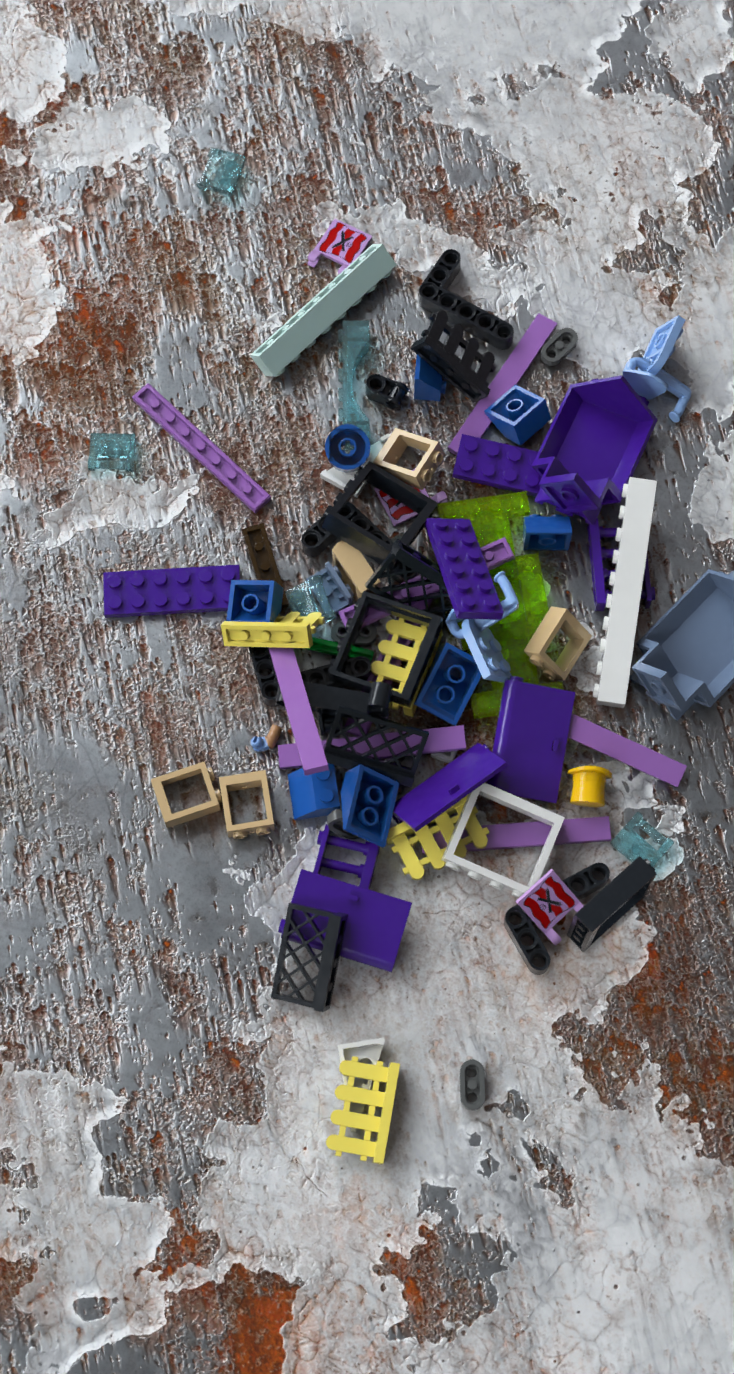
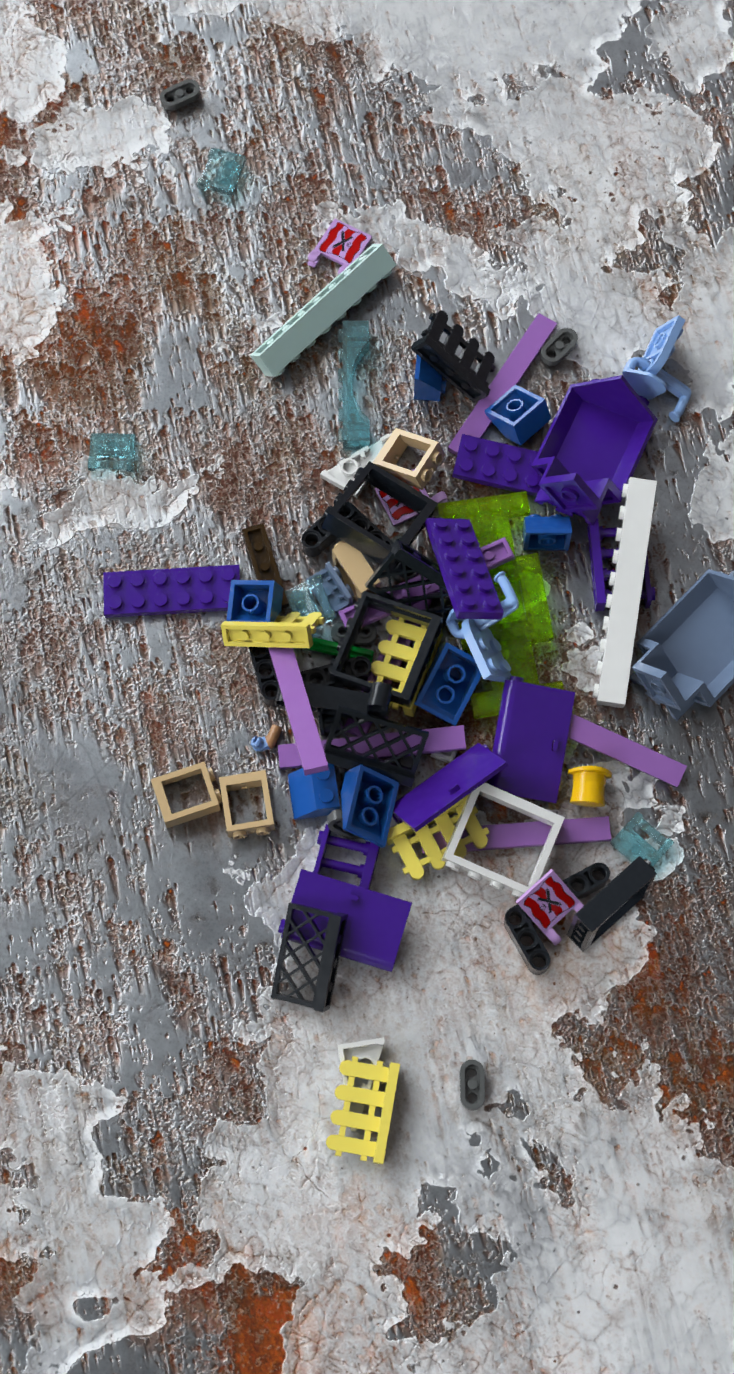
medium lavender tile [132,383,271,514] -> none
blue brick [325,424,370,472] -> none
black piece [365,374,409,410] -> none
black beam [419,249,514,350] -> none
tan window [524,606,592,681] -> none
none -> dark grey plate [160,79,200,111]

